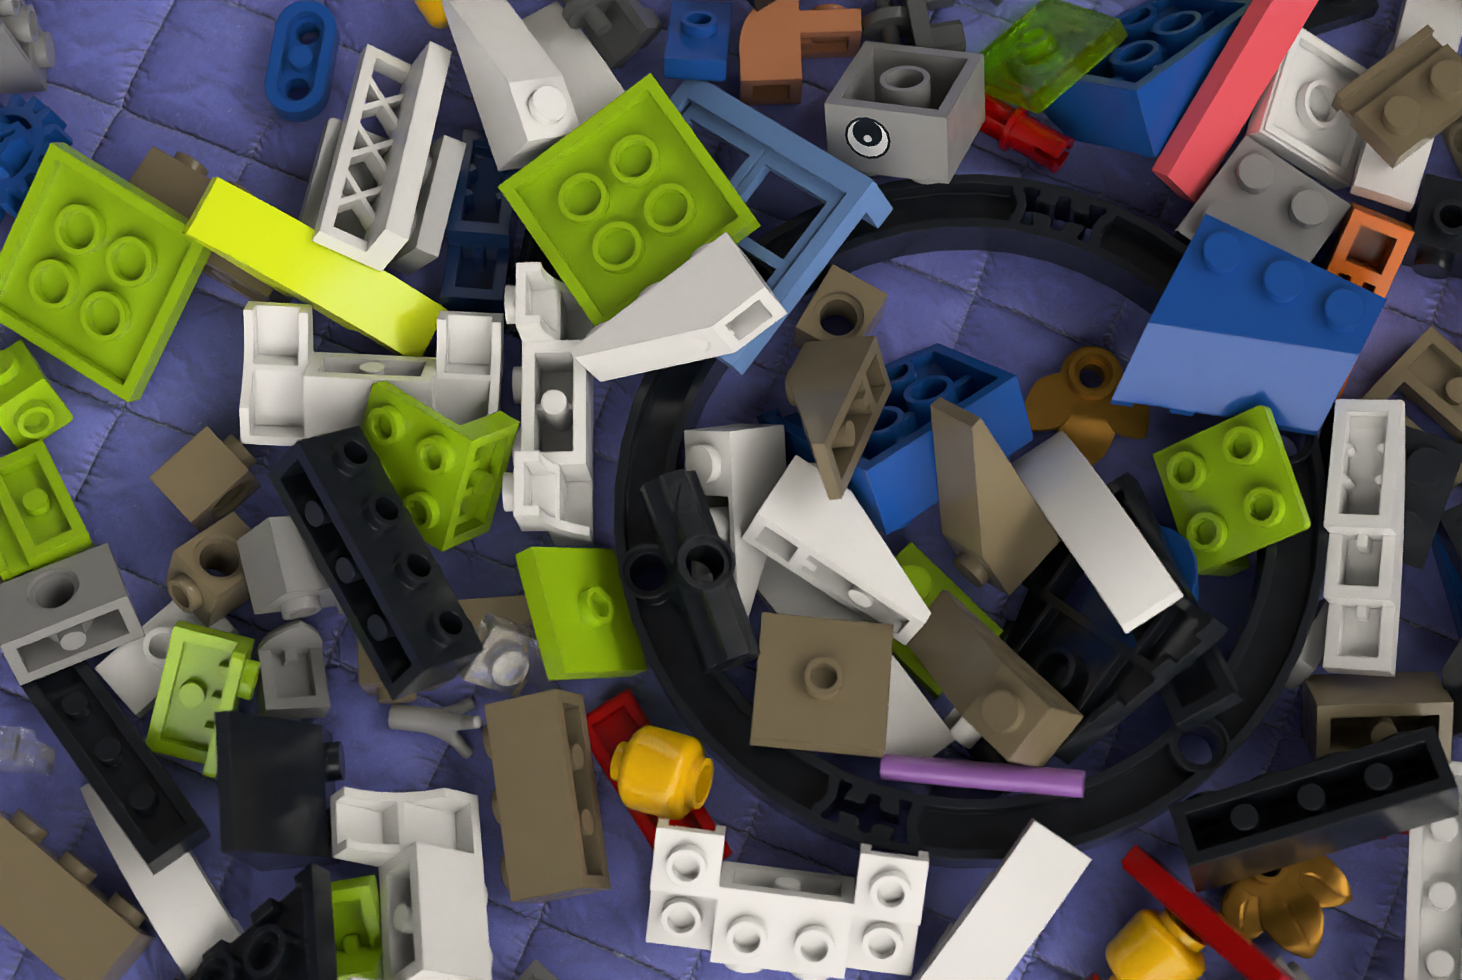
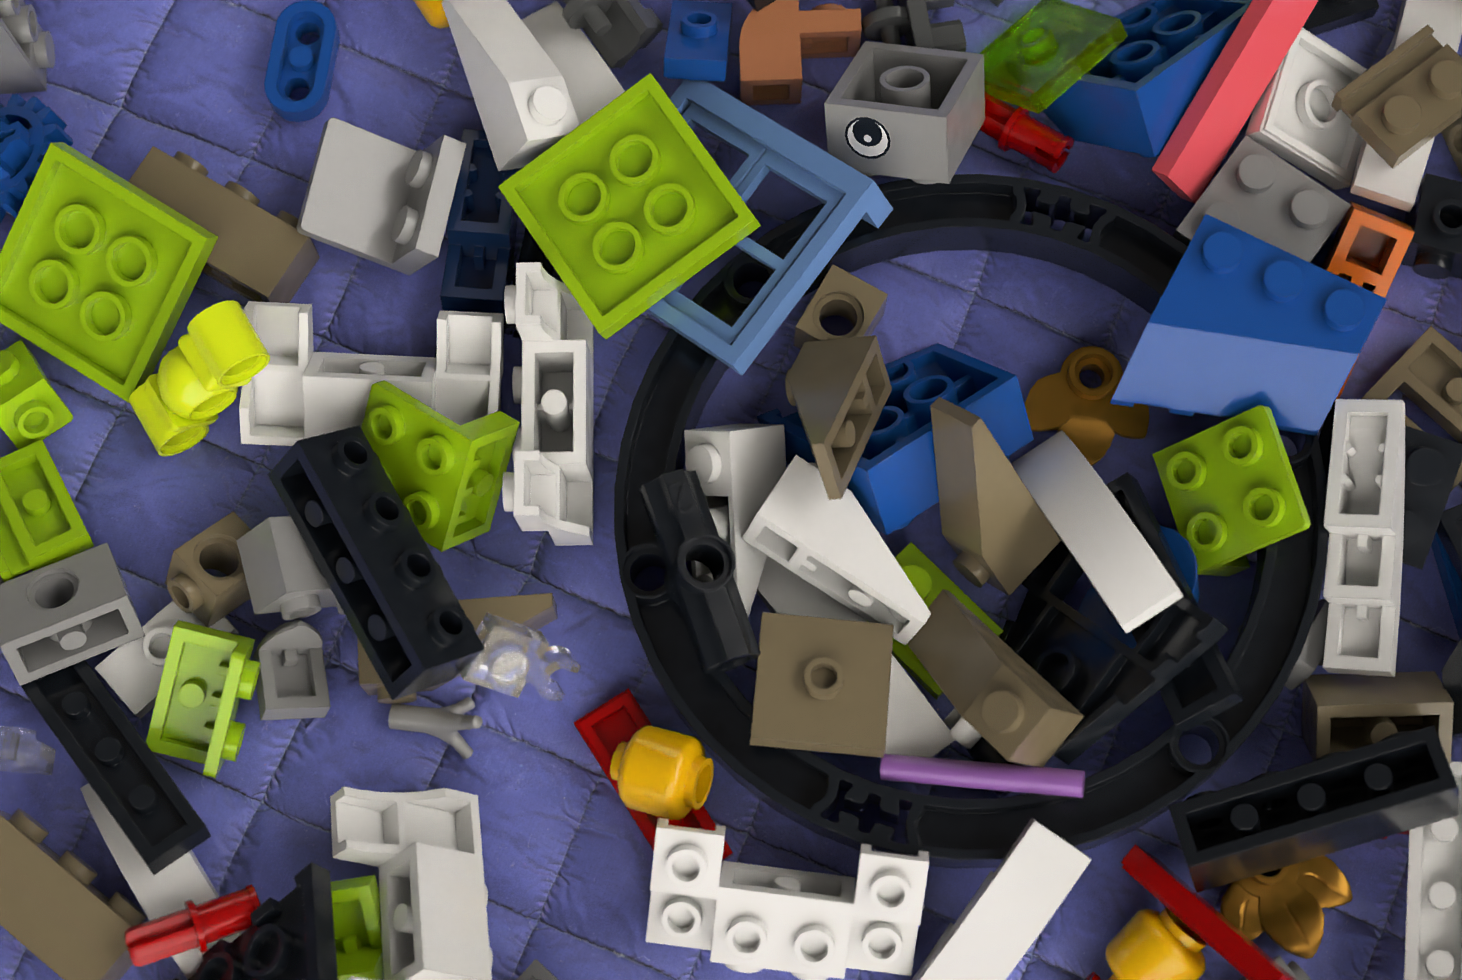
dark tan brick [149,426,261,533] -> none
neon yellow slope [182,177,447,357] -> none
black slope [214,710,345,872] -> none
white fence [312,41,452,272] -> none
dark tan brick [483,689,611,903] -> none
lime plate [515,547,648,680] -> none
white slope [569,232,787,382] -> none
none -> red axle [124,884,261,967]
none -> neon yellow piece [129,300,270,457]

